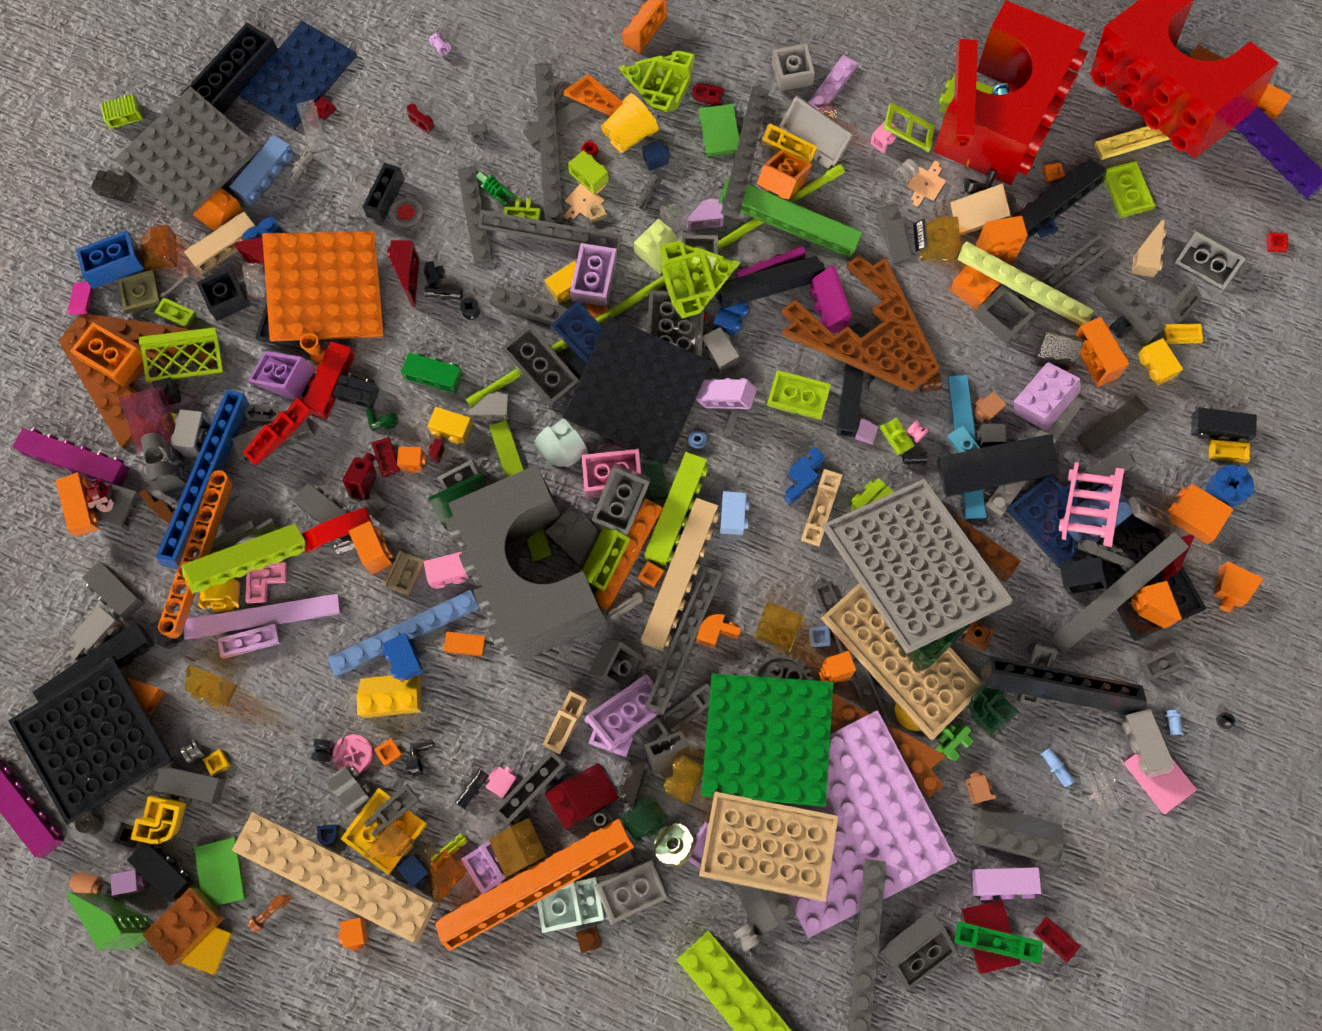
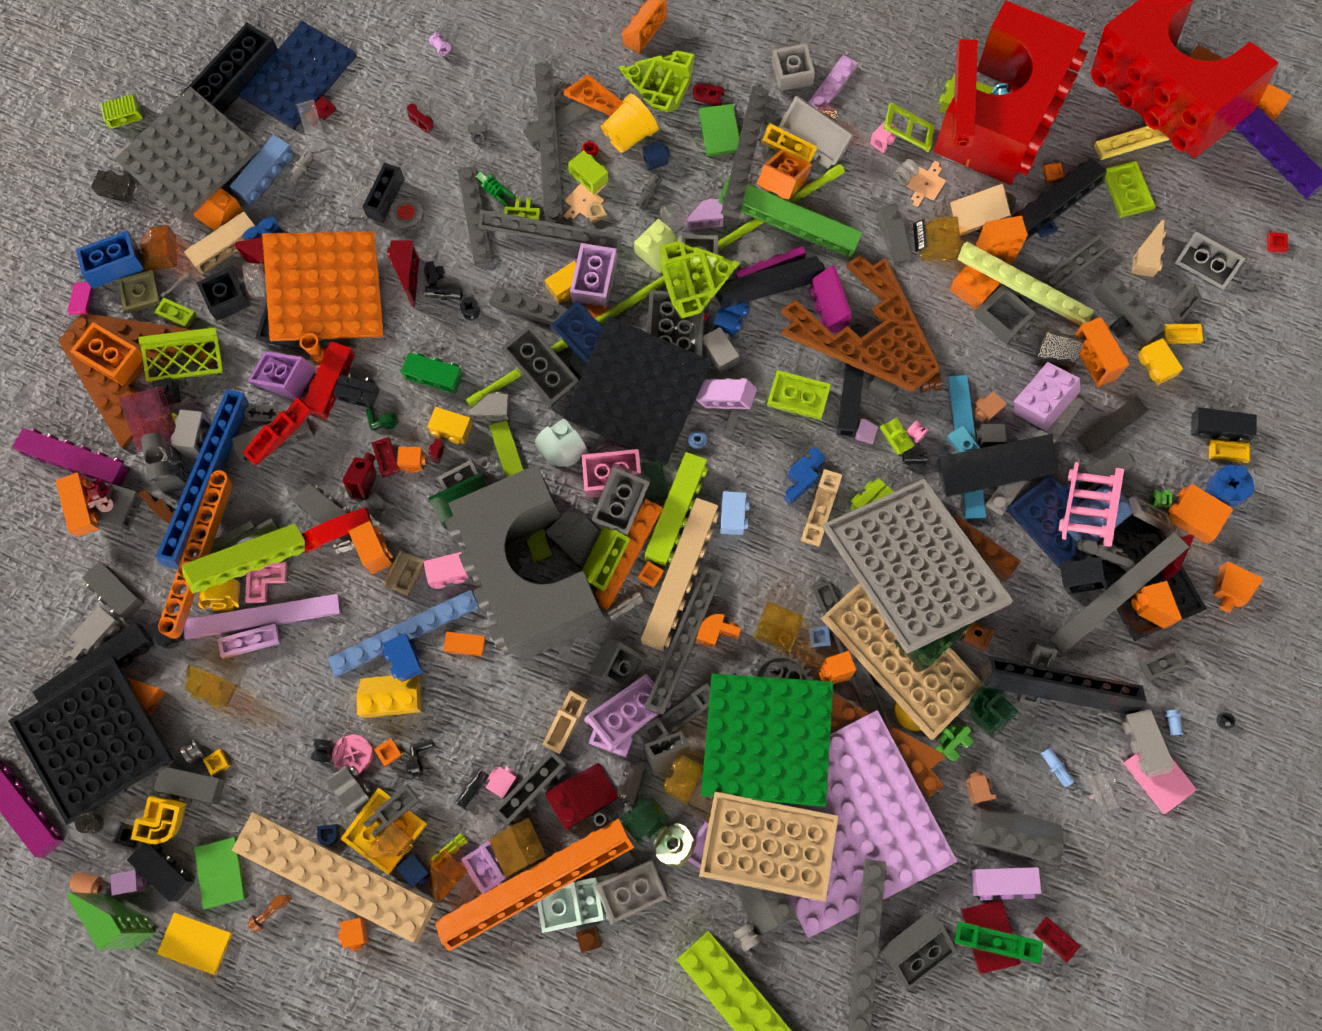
dark orange brick [142,887,226,966] -> none
black plate [962,169,997,194] -> none
none -> bright green wheel [1150,489,1172,508]

